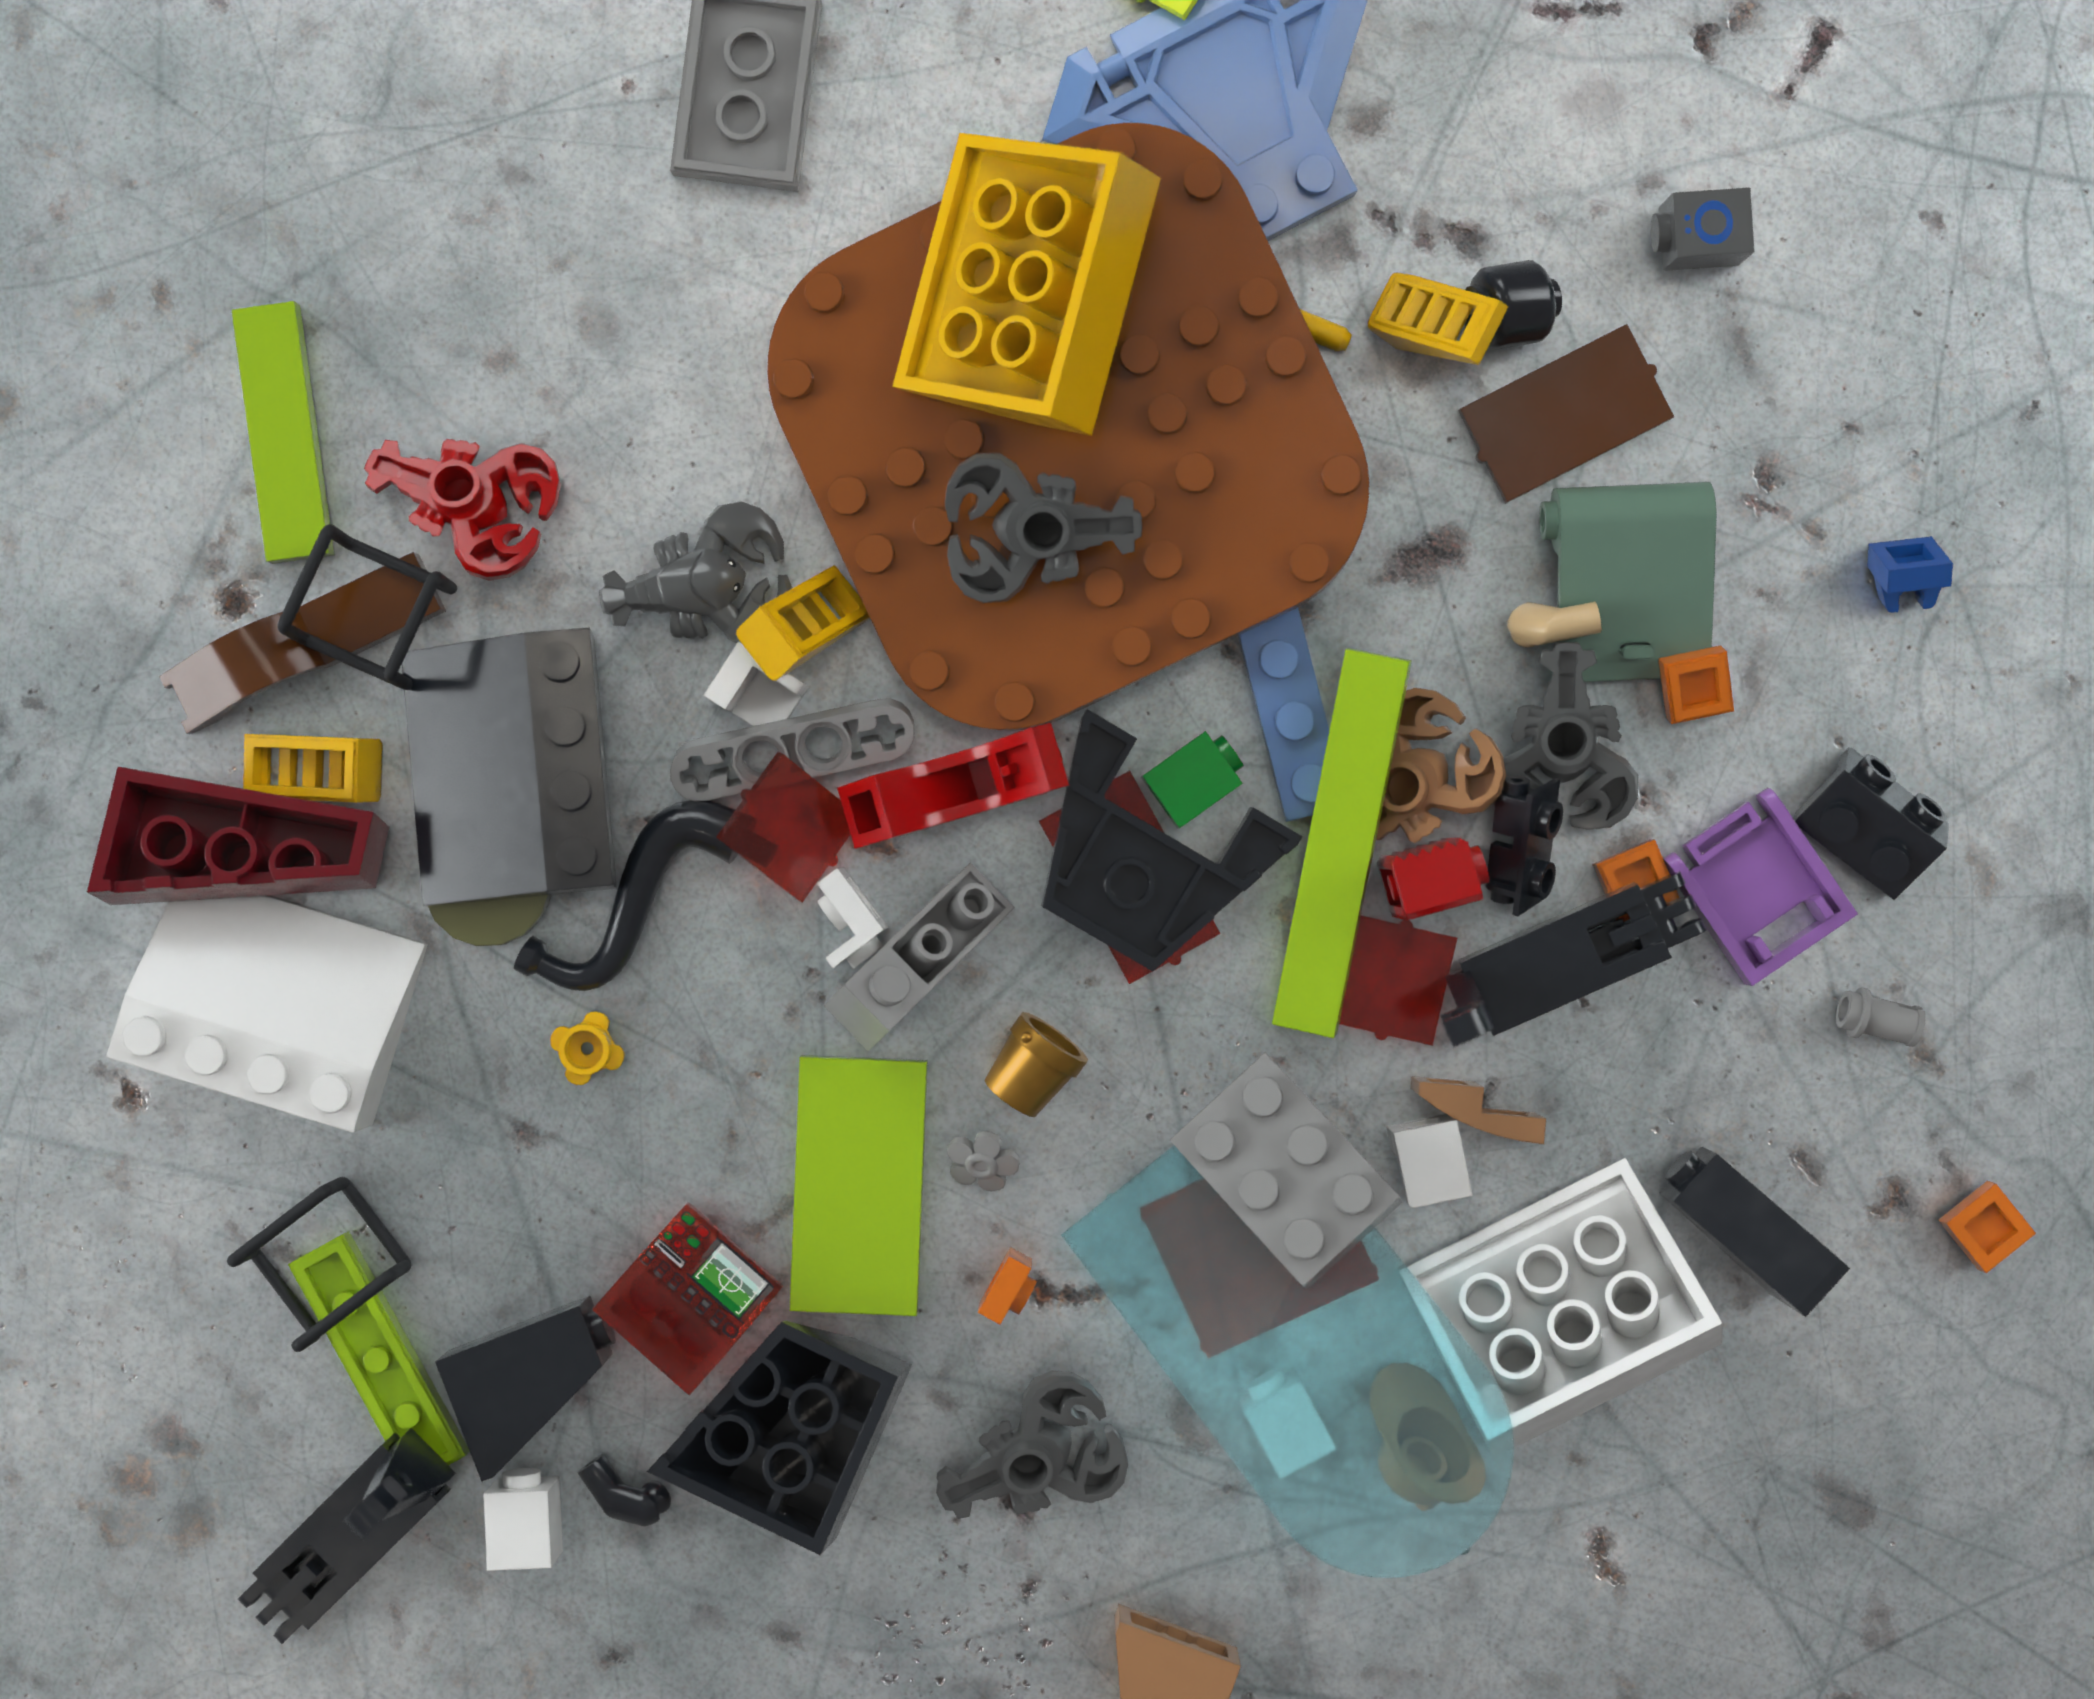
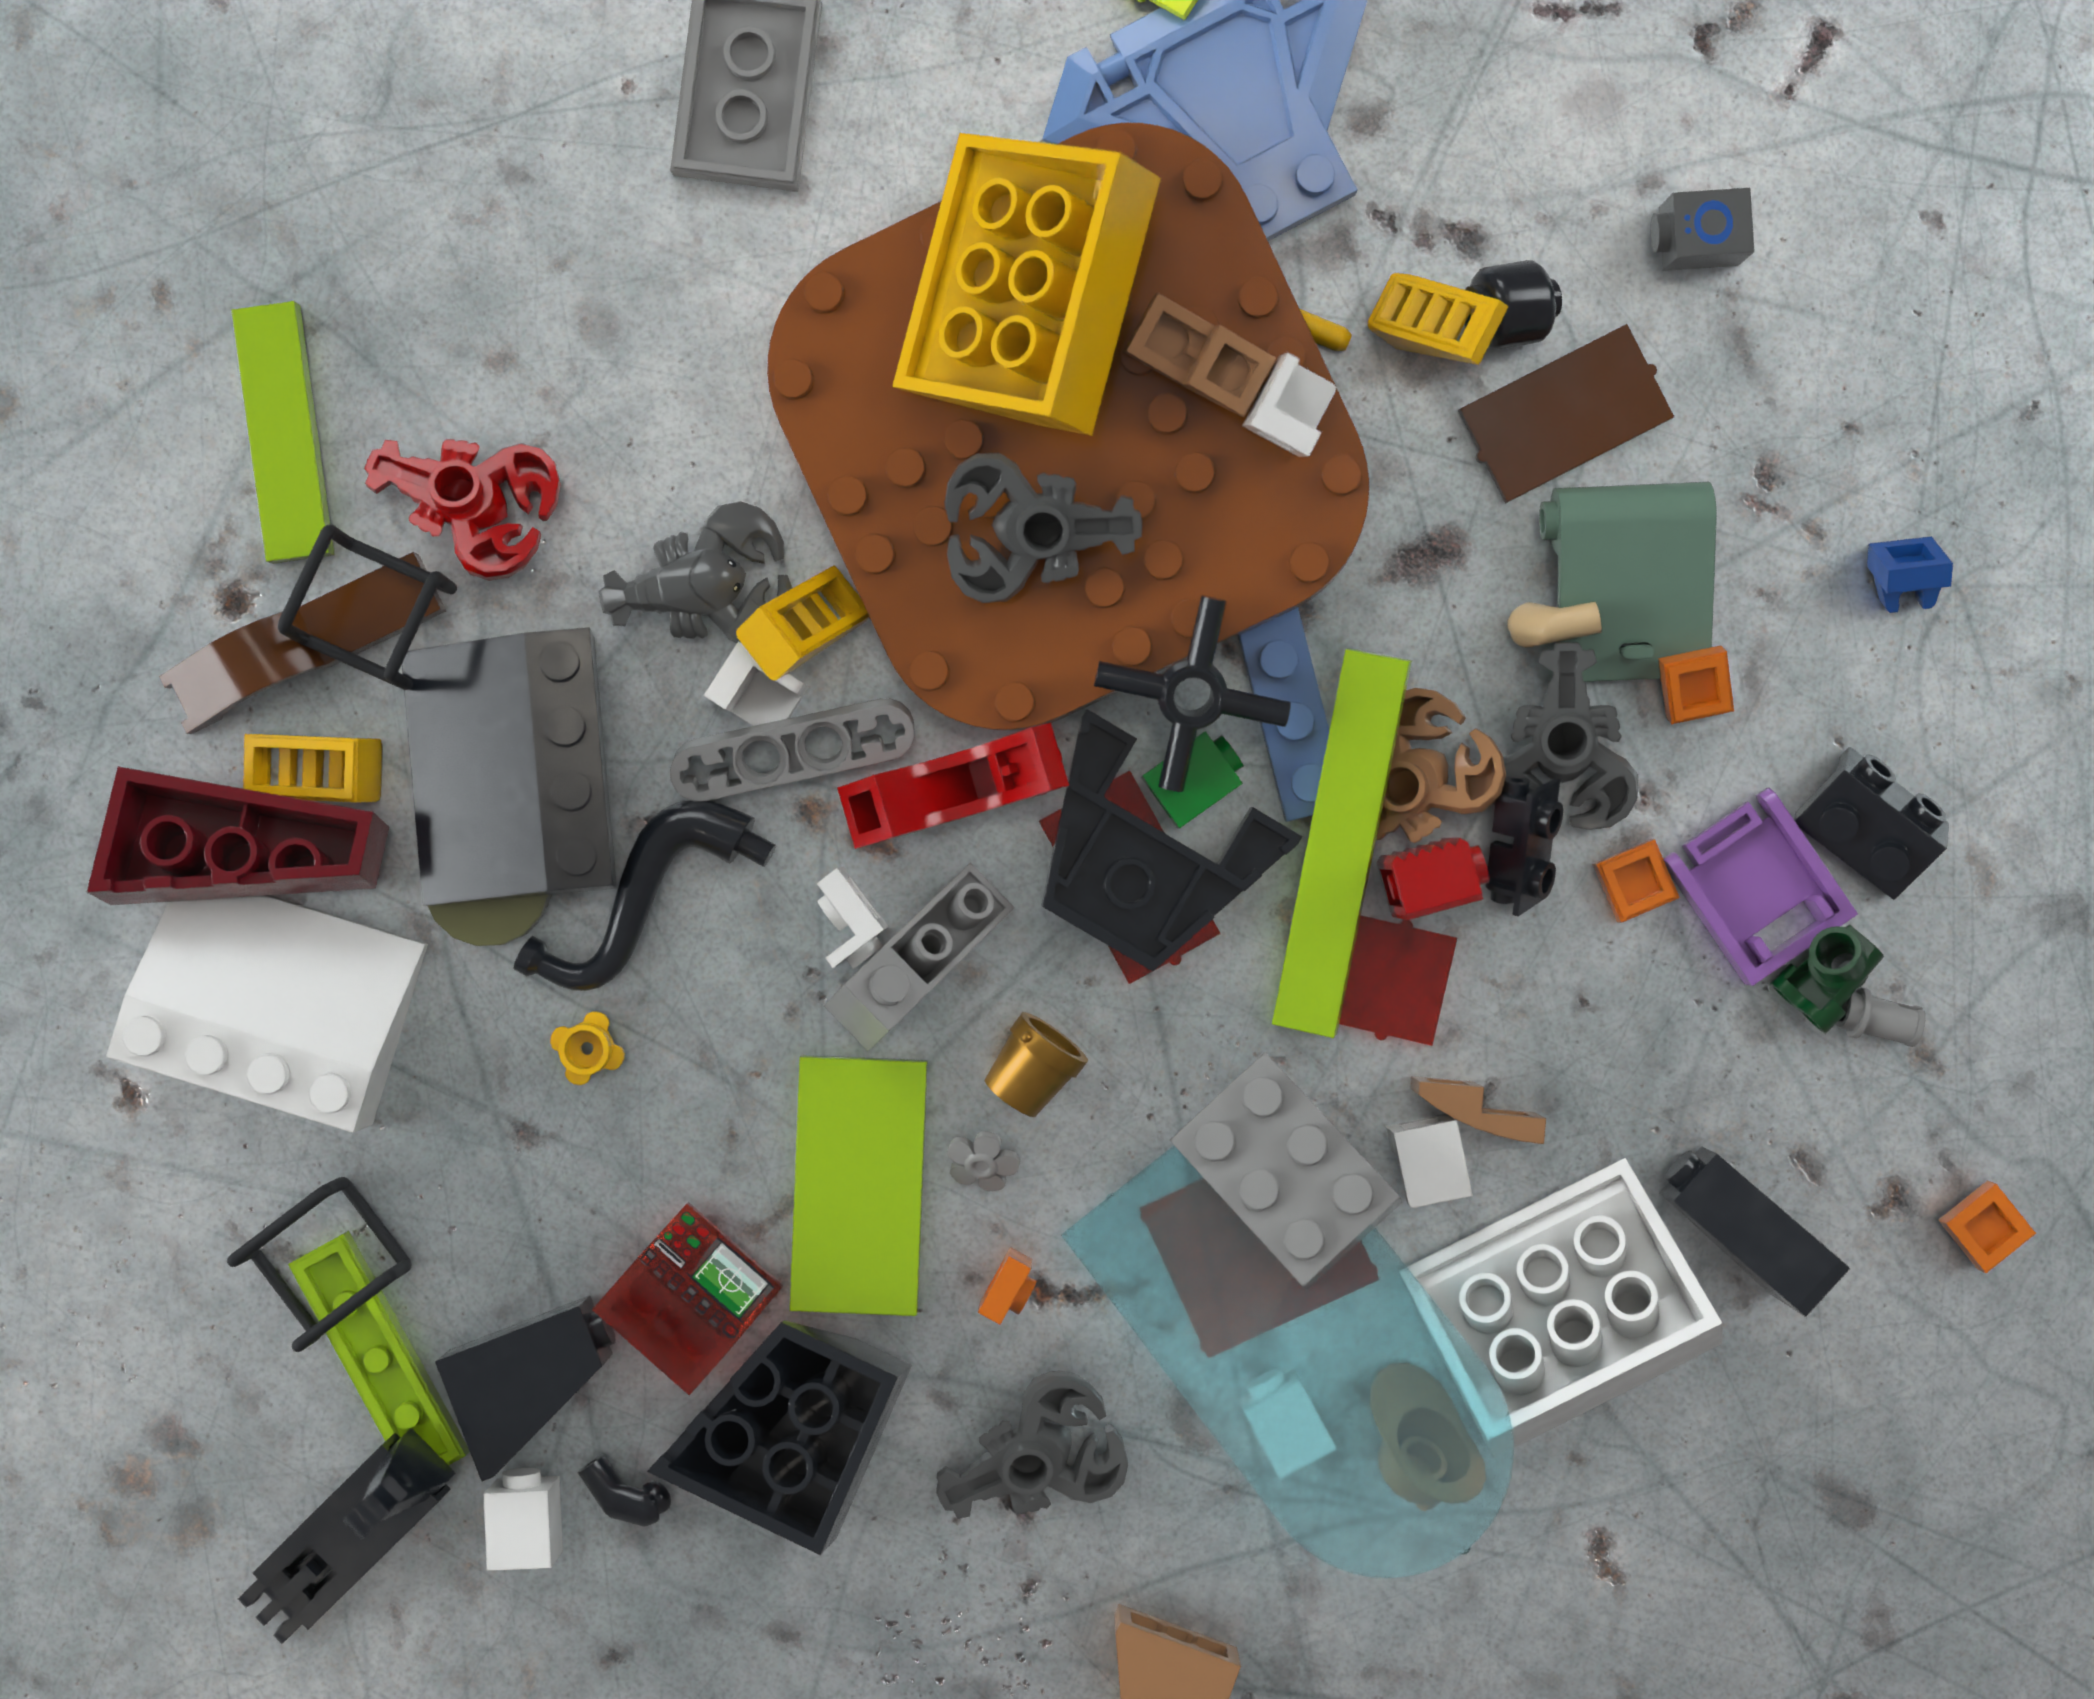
clear red piece [716,752,851,903] -> none
black hinge [1440,871,1707,1047] -> none
none -> black bar [1094,595,1291,792]
none -> medium nougat slope [1123,293,1276,417]
none -> white panel [1242,353,1336,457]
none -> dark green plate [1770,924,1884,1034]

